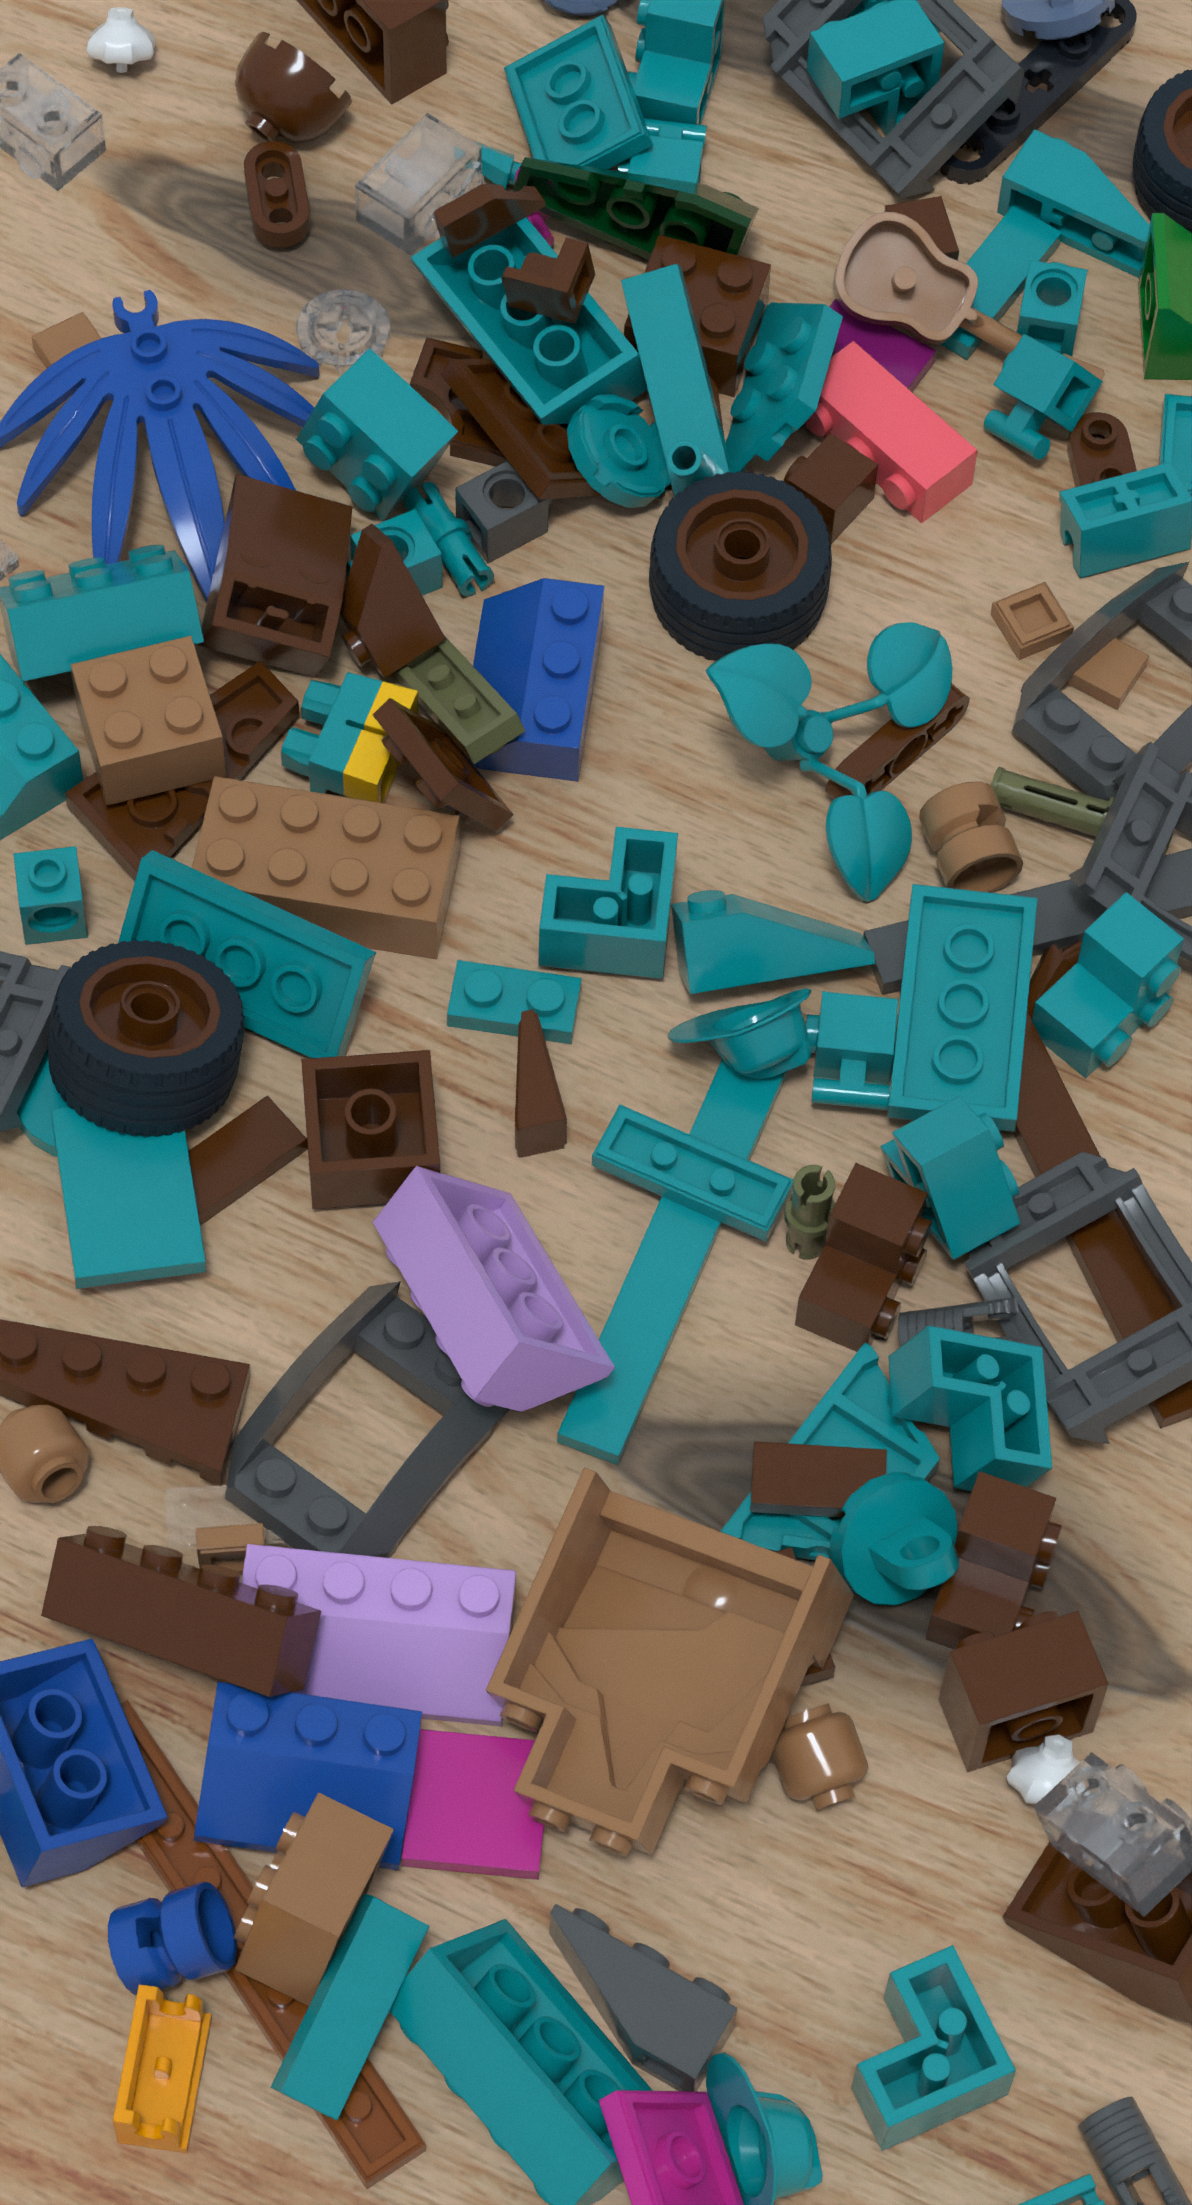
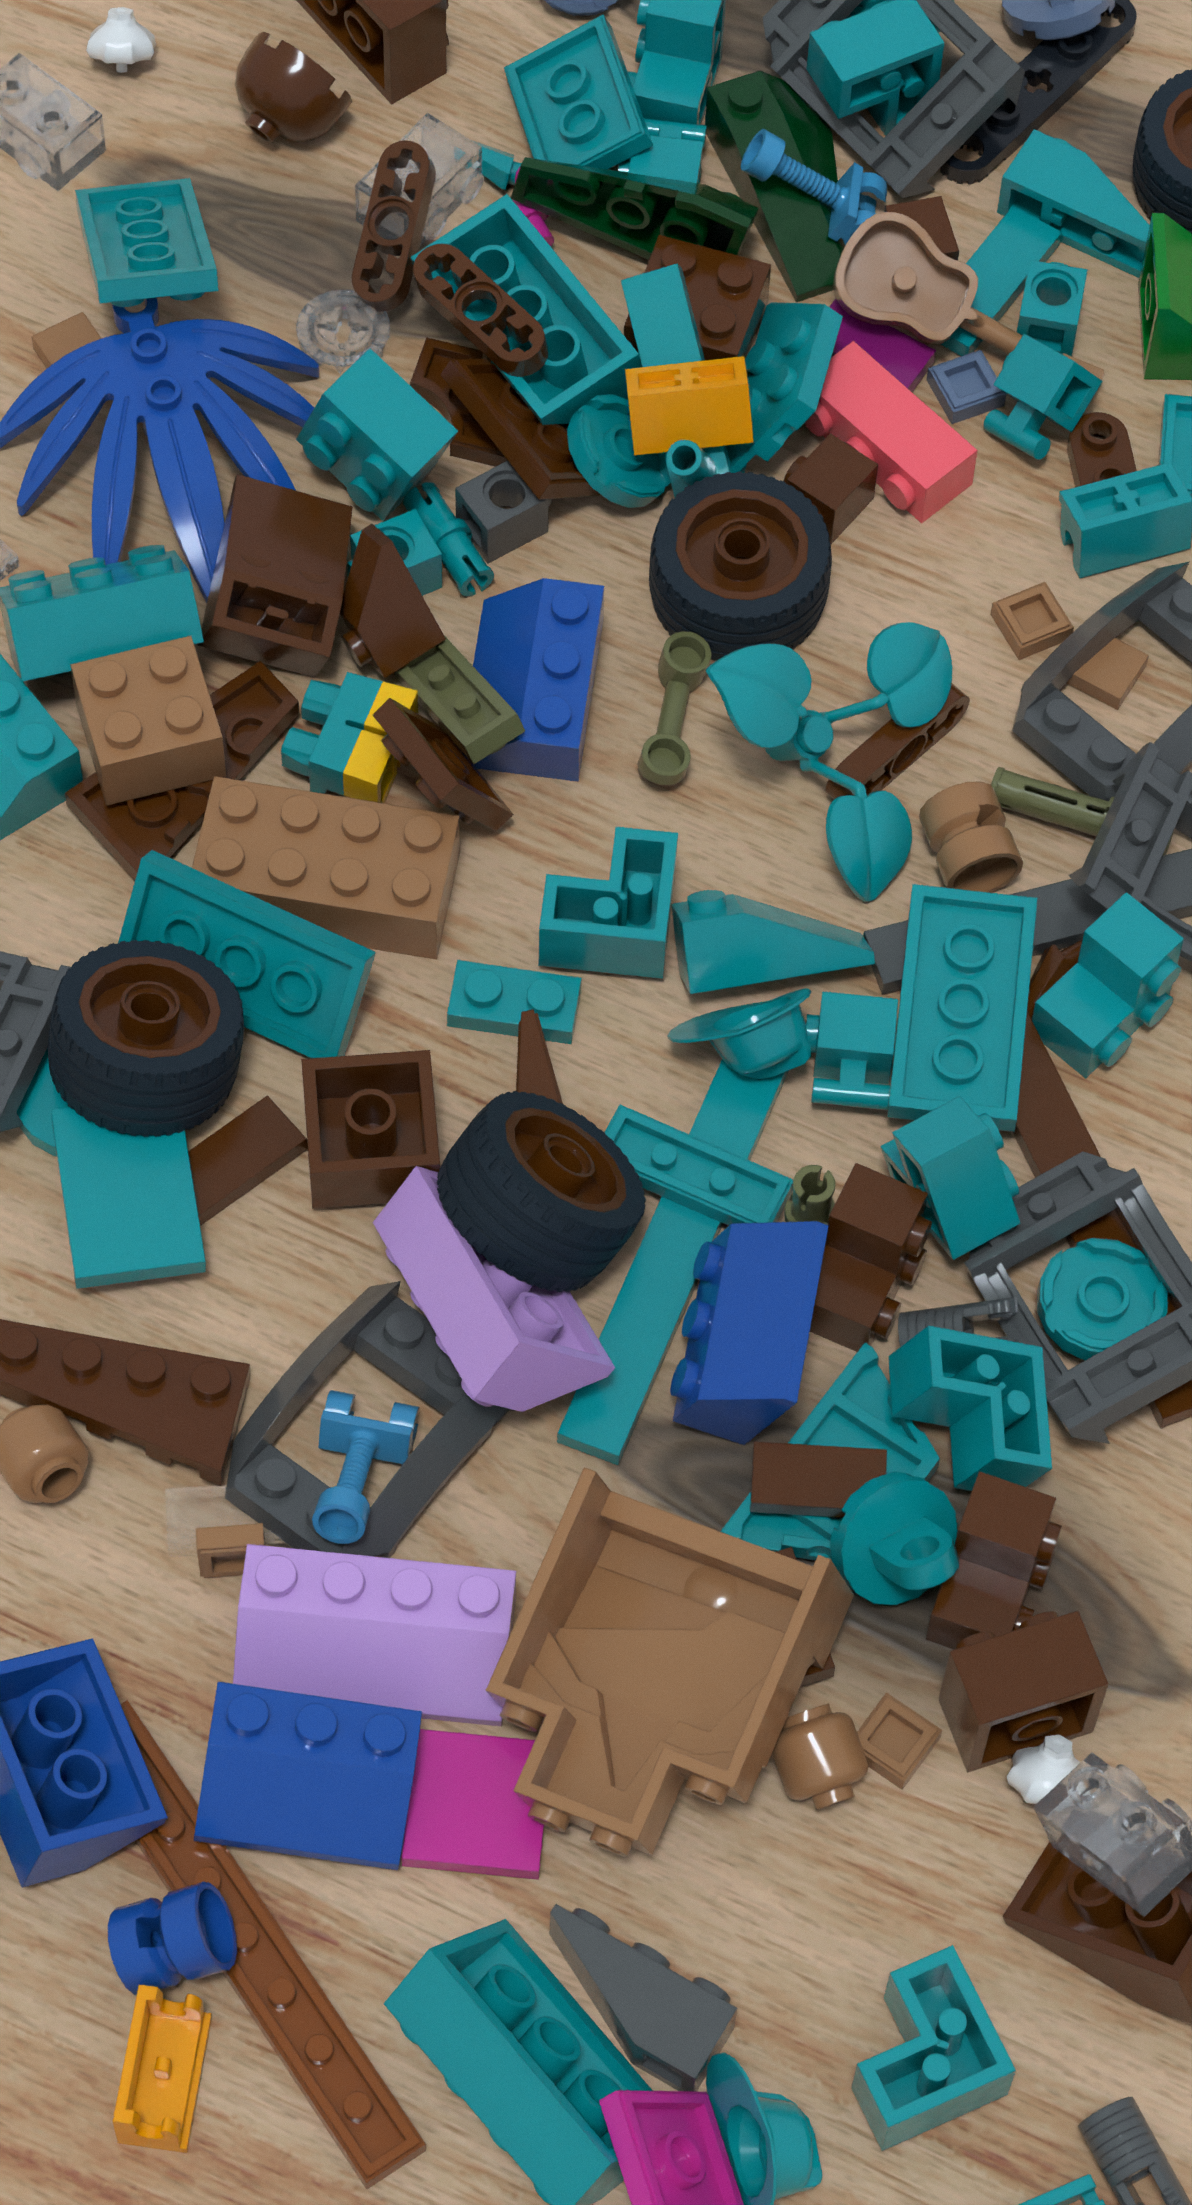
teal brick [13,846,88,945] -> none
reddish brown brick [41,1526,321,1697] -> none
medium nougat brick [234,1792,394,2006] -> none
reddish brown plate [244,141,310,248] -> none
teal tile [270,1893,429,2120] -> none
reddish brown tile [433,184,546,258] -> none
reddish brown panel [501,237,596,324] -> none
none -> teal plate [75,178,219,307]
none -> dark azure bar [312,1390,420,1544]
none -> reddish brown beam [352,140,436,311]
none -> reddish brown beam [413,244,548,377]
none -> black wheel [437,1091,646,1292]
none -> light orange hinge [625,356,754,456]
none -> olive bar [637,631,711,785]
none -> blue slope [670,1221,829,1445]
none -> dark green wedge [705,71,845,303]
none -> dark azure bar [741,129,887,245]
none -> medium nougat tile [857,1692,942,1790]
none -> sand blue tile [927,350,1006,424]
none -> teal tile [1037,1238,1168,1361]

